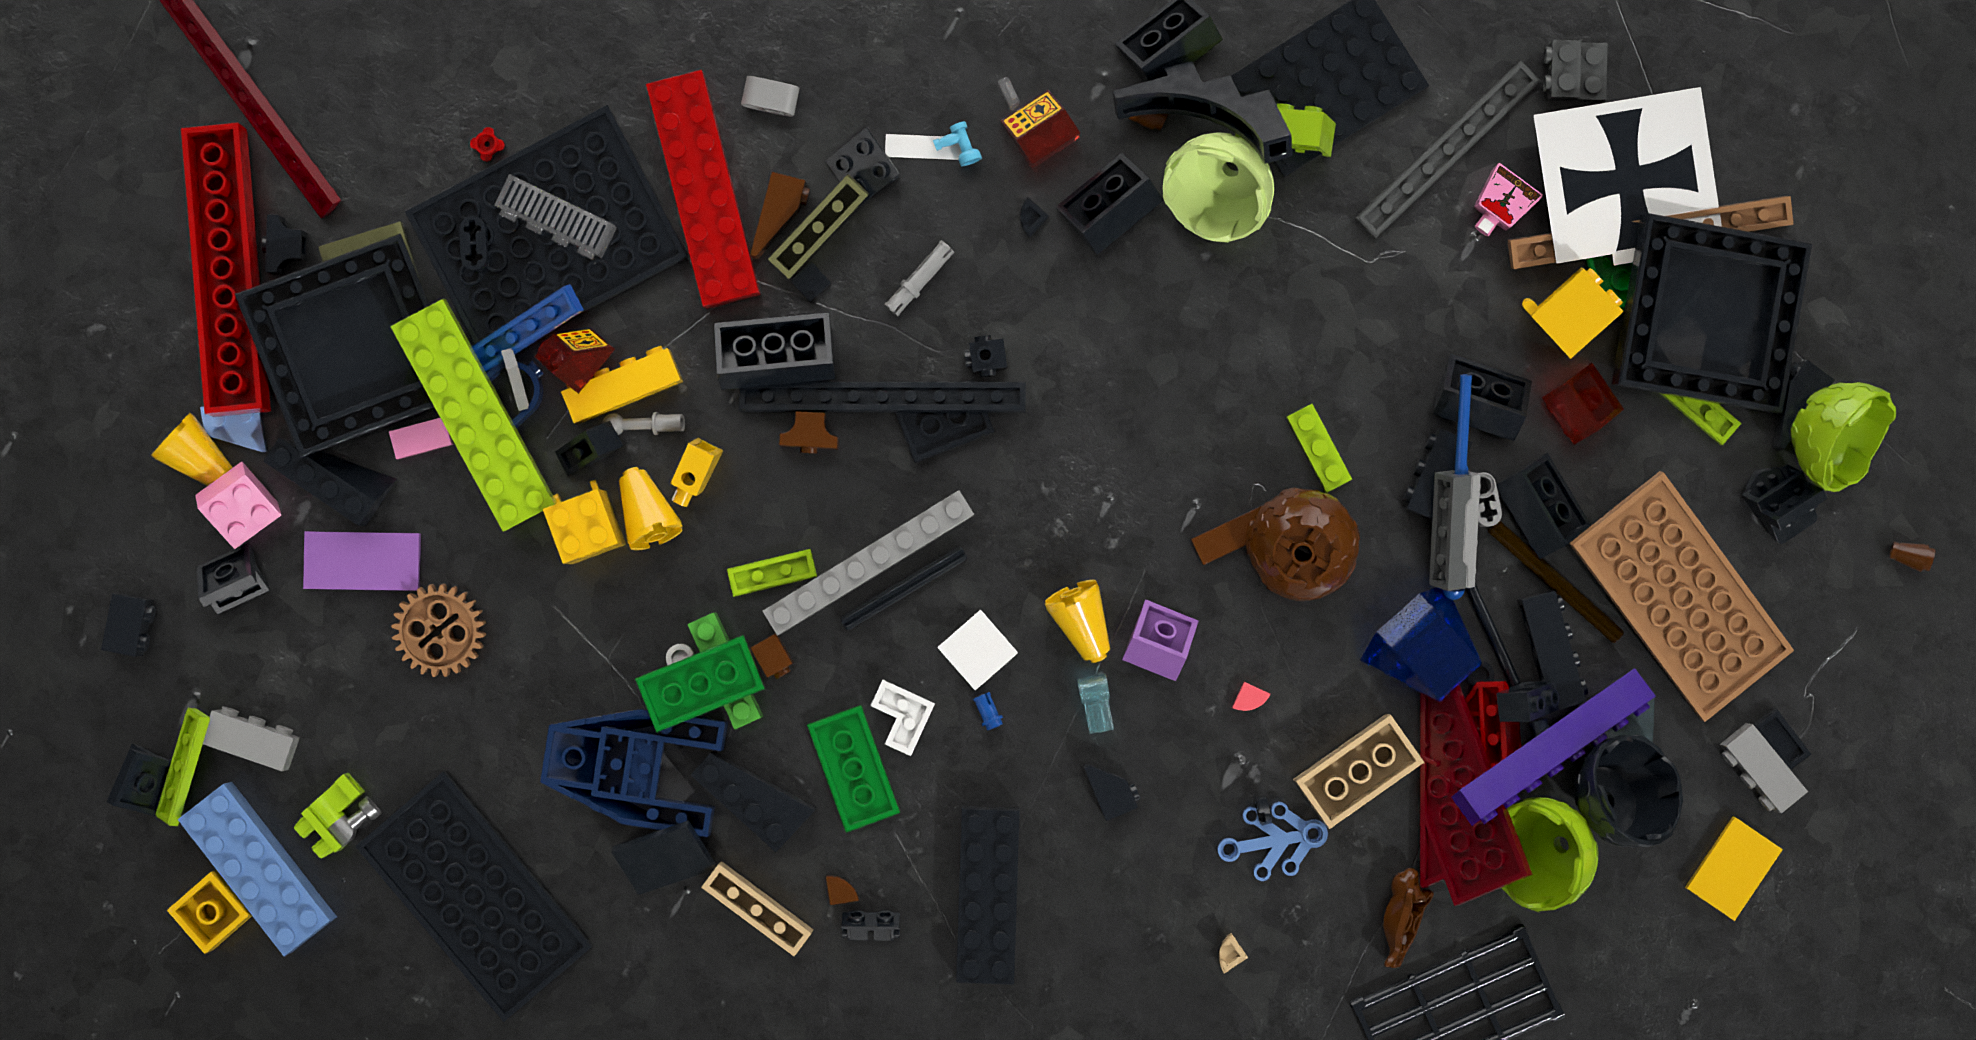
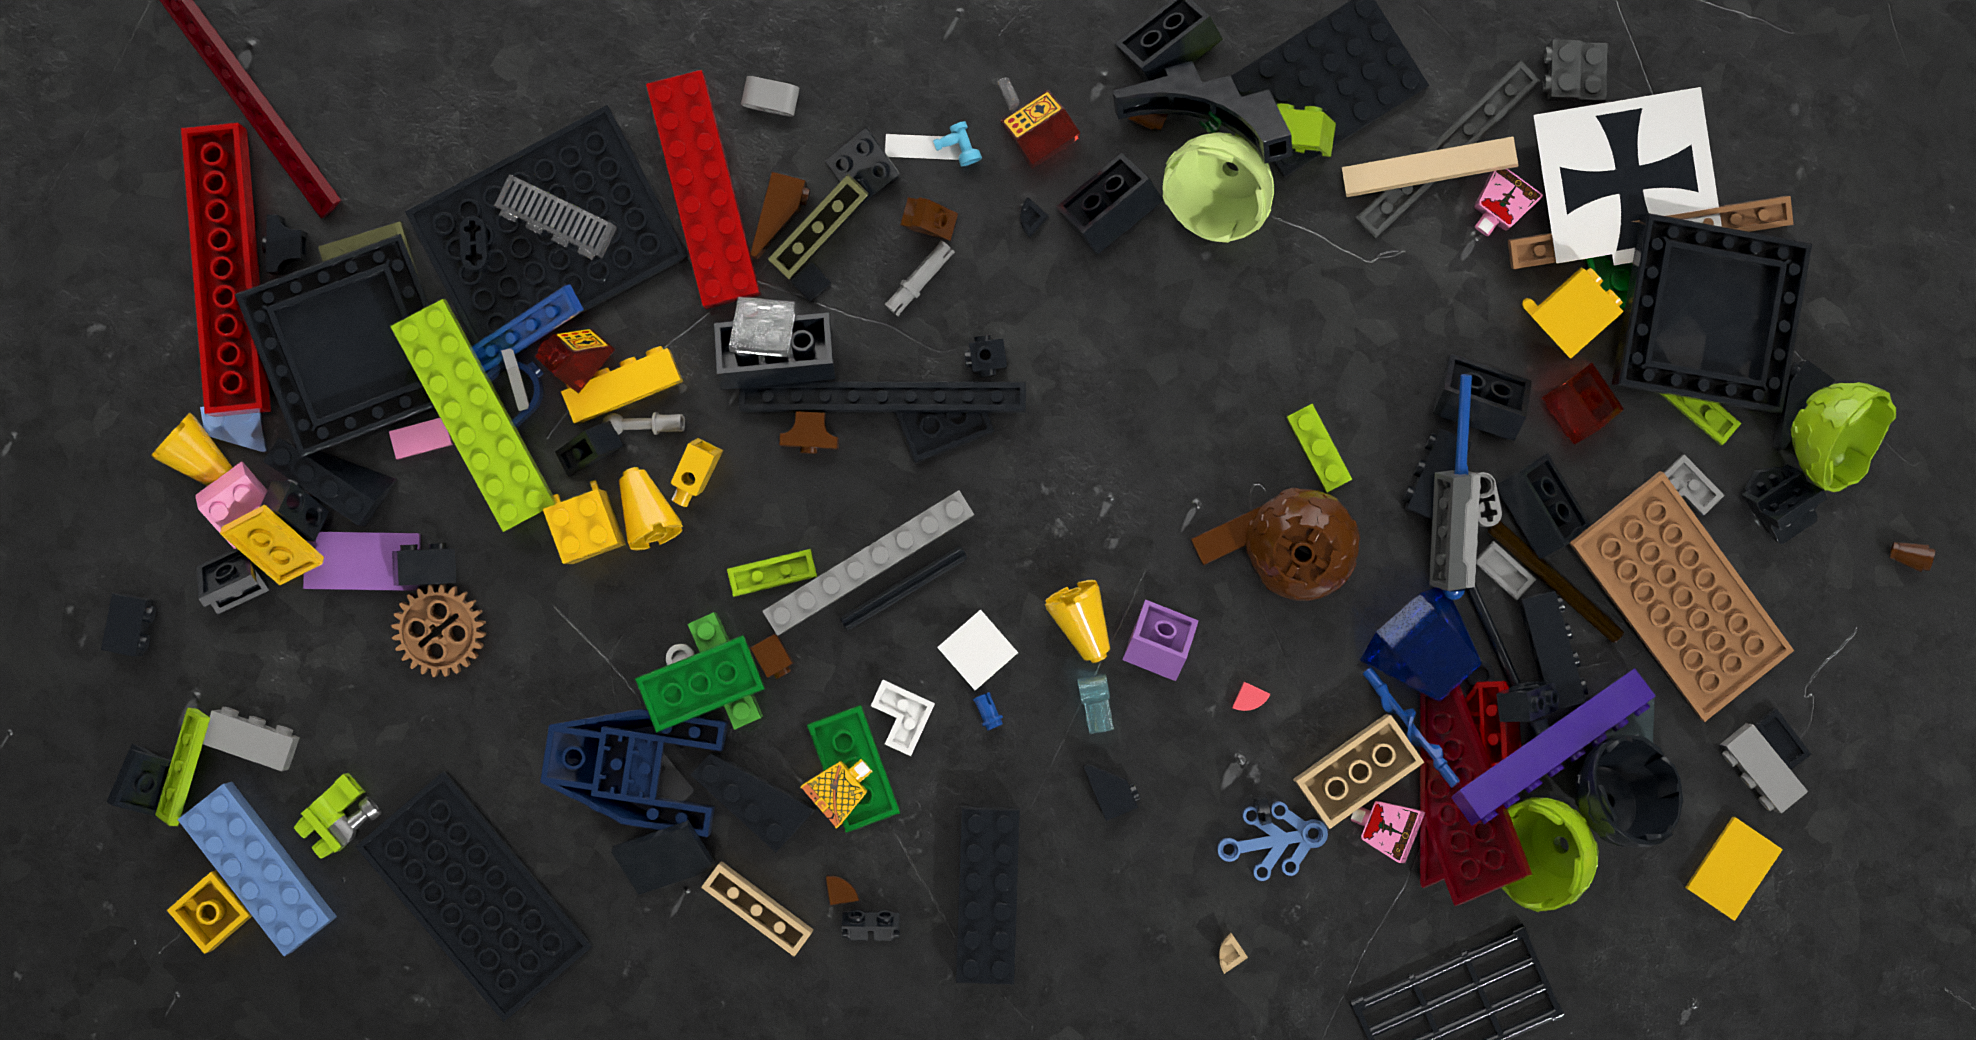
red plate [470,127,505,162] -> none
reddish brown animal [1383,868,1434,968] -> none
none -> yellow tile [220,504,324,585]
none -> black brick [260,479,329,541]
none -> black brick [392,543,456,586]
none -> clear plate [729,297,796,357]
none -> torso [800,759,873,828]
none -> reddish brown brick [900,197,958,241]
none -> dark green hand [1199,111,1221,134]
none -> tan tile [1342,137,1518,197]
none -> torso [1351,801,1425,863]
none -> blue piece [1363,667,1460,788]
none -> light grey tile [1476,541,1536,601]
none -> light grey plate [1664,454,1725,516]

